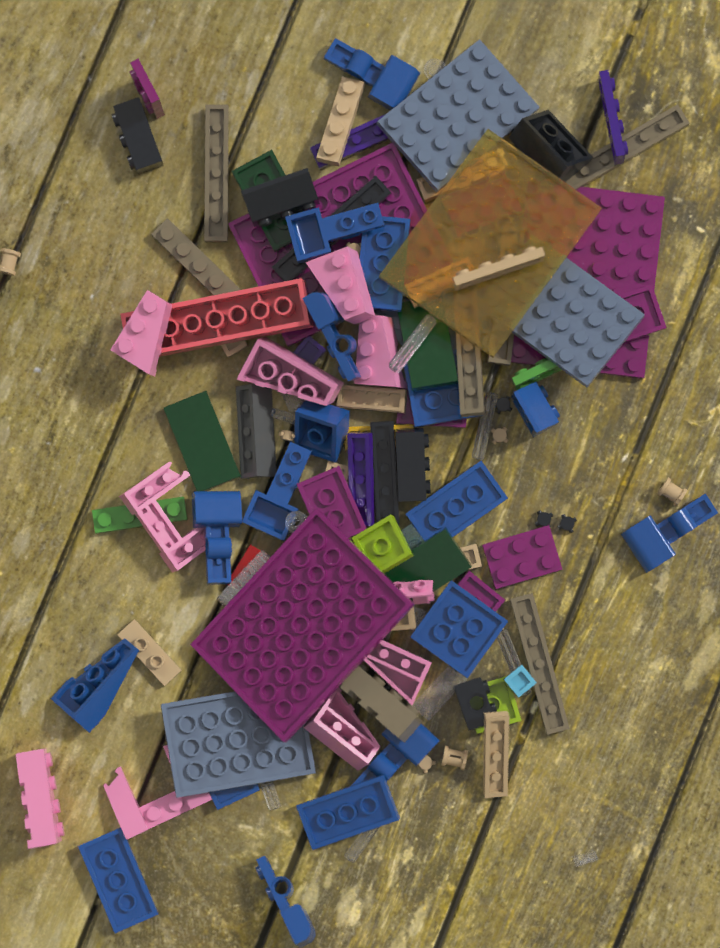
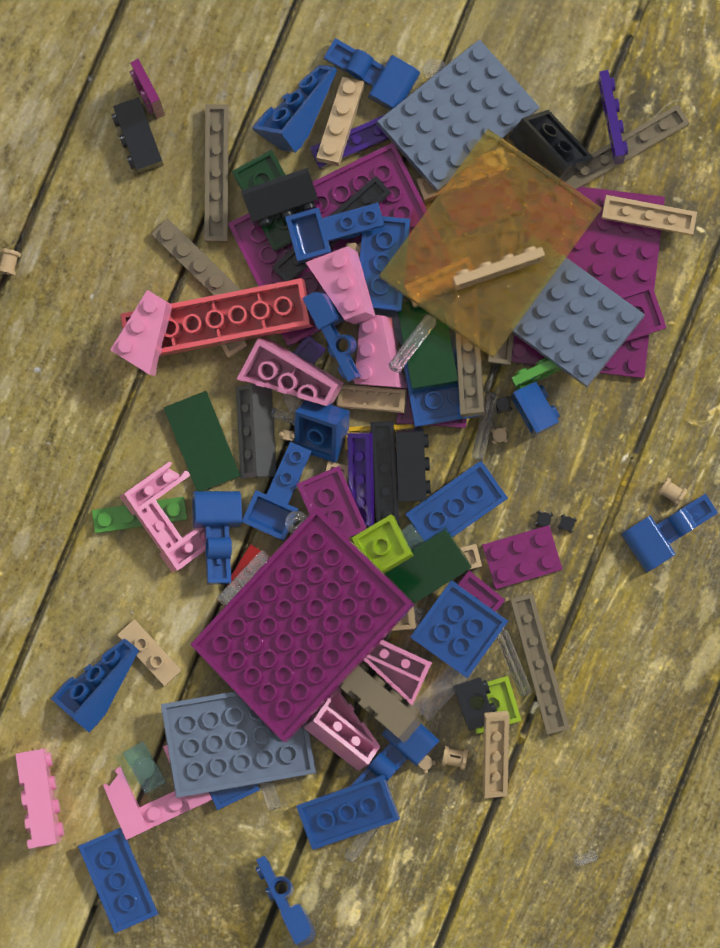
bright pink hinge [394,580,434,604] -> none
medium azure plate [503,665,537,698] -> none
none -> clear light blue tile [123,741,166,794]
none -> blue wedge [252,65,337,153]
none -> tan plate [601,195,697,236]

